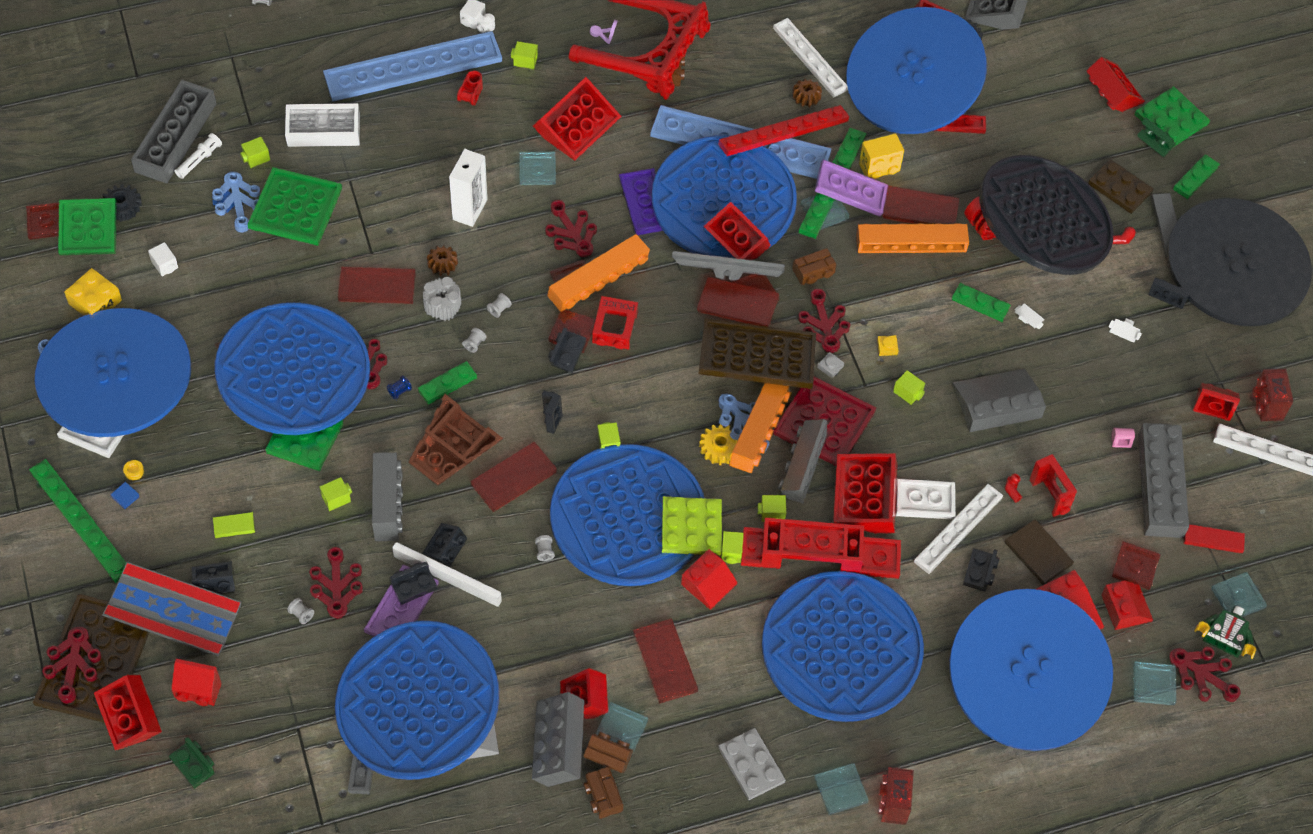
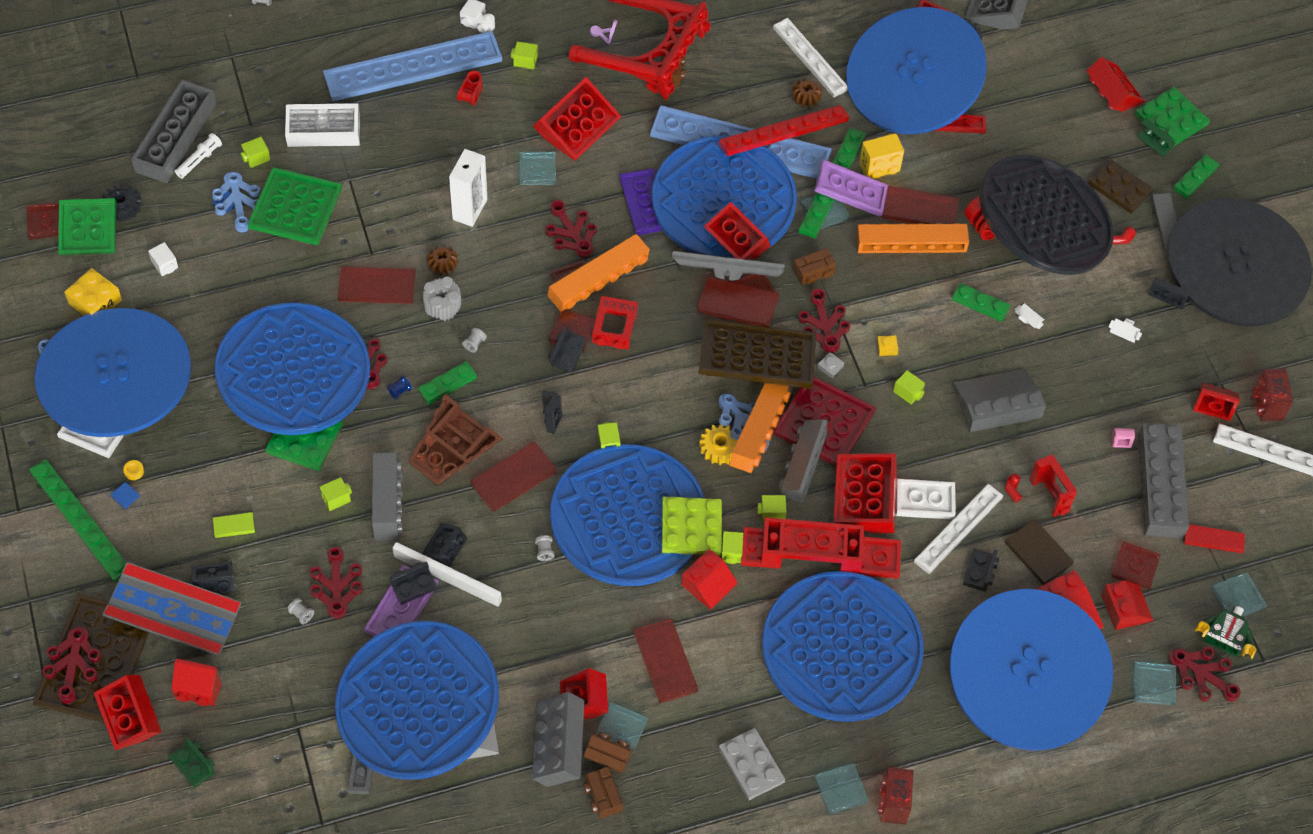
light grey bush [487,293,512,318] -> none

